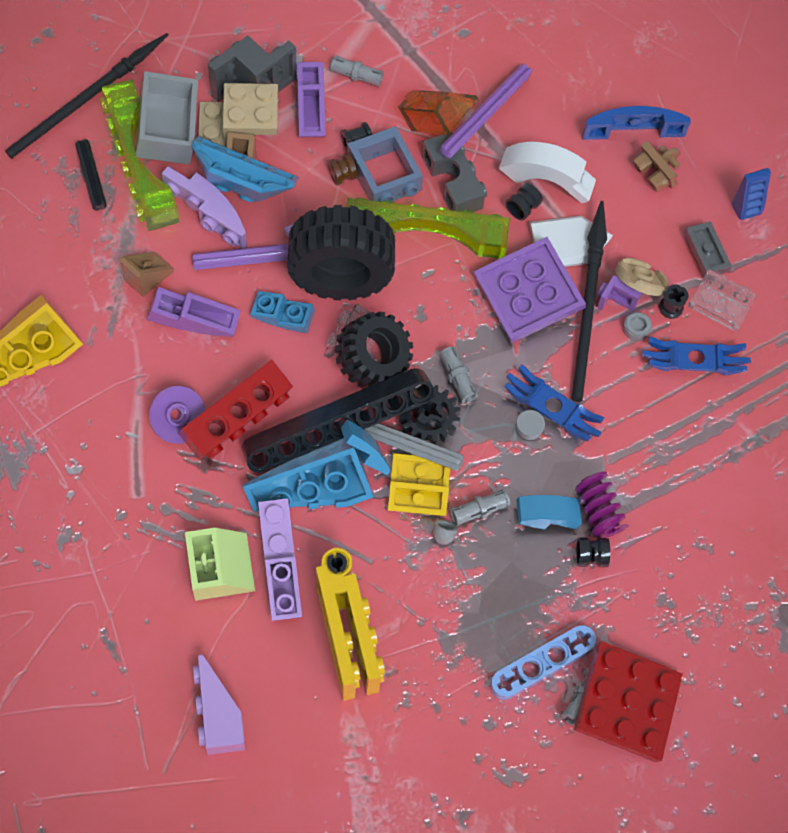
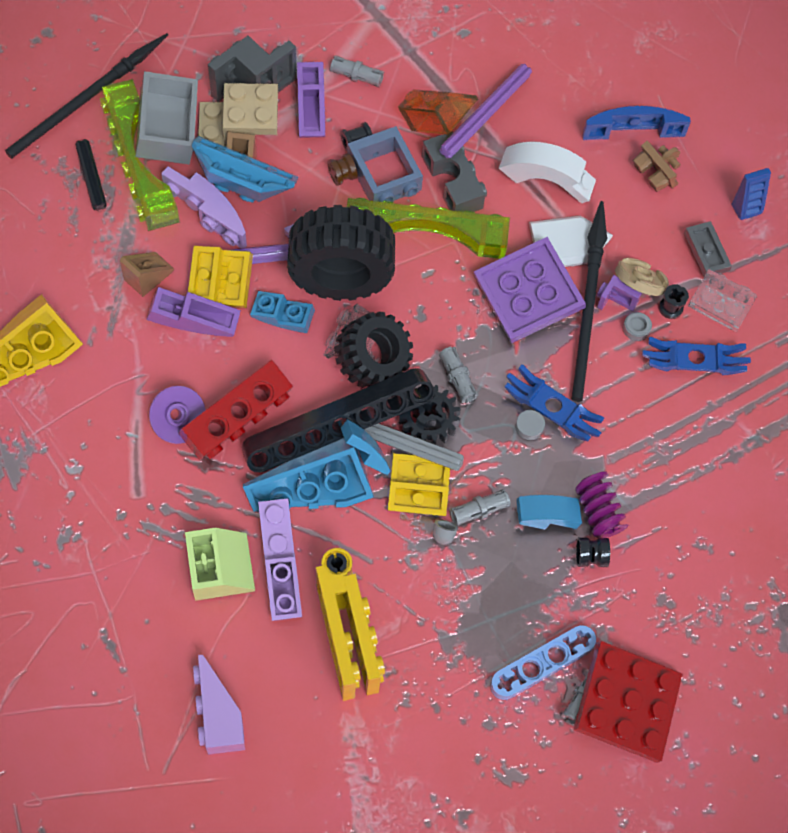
black wheel [505,183,543,221] -> none
none -> yellow slope [188,246,253,308]

